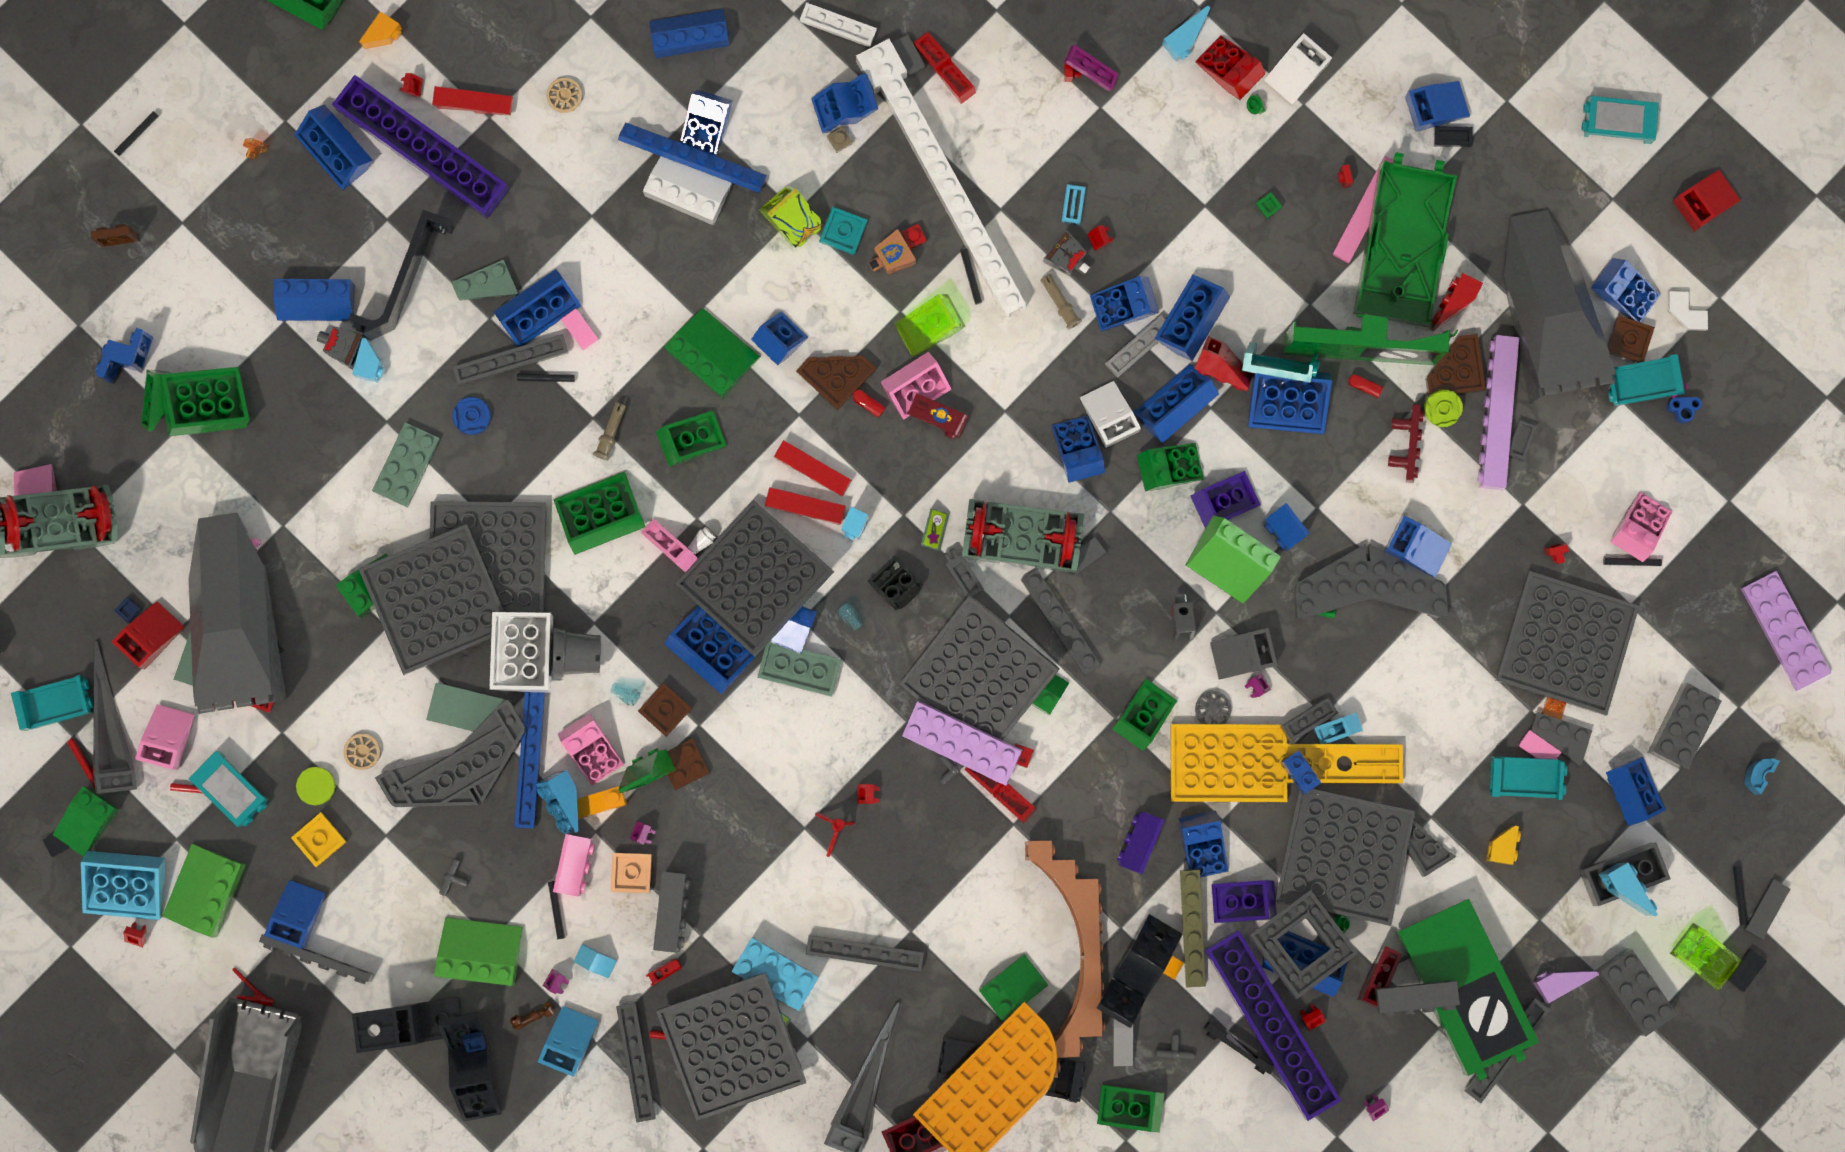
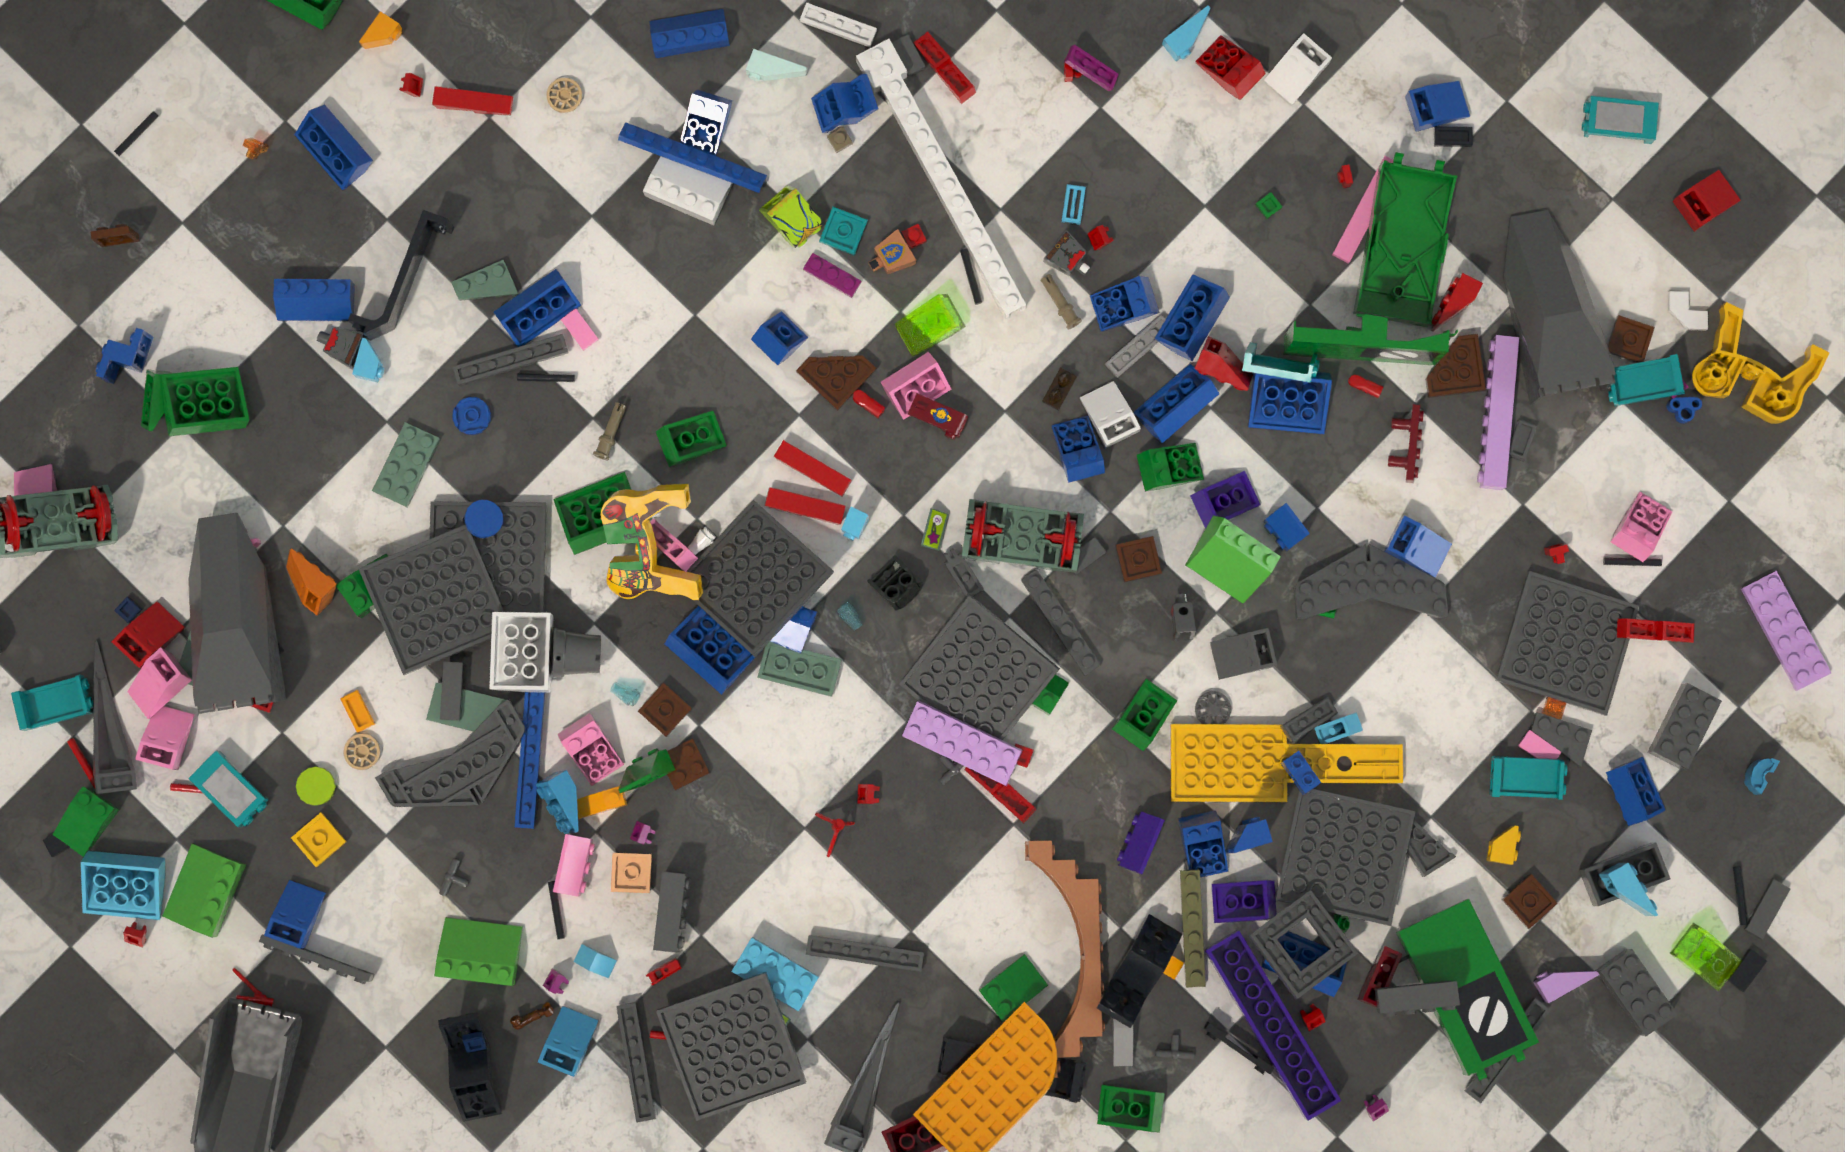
dark purple brick [332,75,509,219] -> none
black bracket [352,997,463,1053] -> none
green slope [664,308,760,400] -> none
magenta tile [1245,673,1271,698] -> none
green plate [1247,94,1266,114] -> none
lime tile [1424,389,1463,427] -> none
blue slope [1591,258,1661,322] -> none
none -> bright pink slope [127,647,192,719]
none -> orange slope [286,548,336,616]
none -> light orange tile [340,690,375,733]
none -> dark grey tile [440,662,464,721]
none -> blue tile [464,500,503,538]
none -> animal [601,484,703,600]
none -> light aqua slope [746,49,808,81]
none -> magenta plate [803,253,862,298]
none -> dark brown tile [1042,367,1077,411]
none -> reddish brown plate [1115,536,1162,582]
none -> blue slope [1225,817,1273,854]
none -> reddish brown plate [1501,874,1558,929]
none -> red slope [1617,618,1694,643]
none -> yellow animal [1692,302,1830,424]

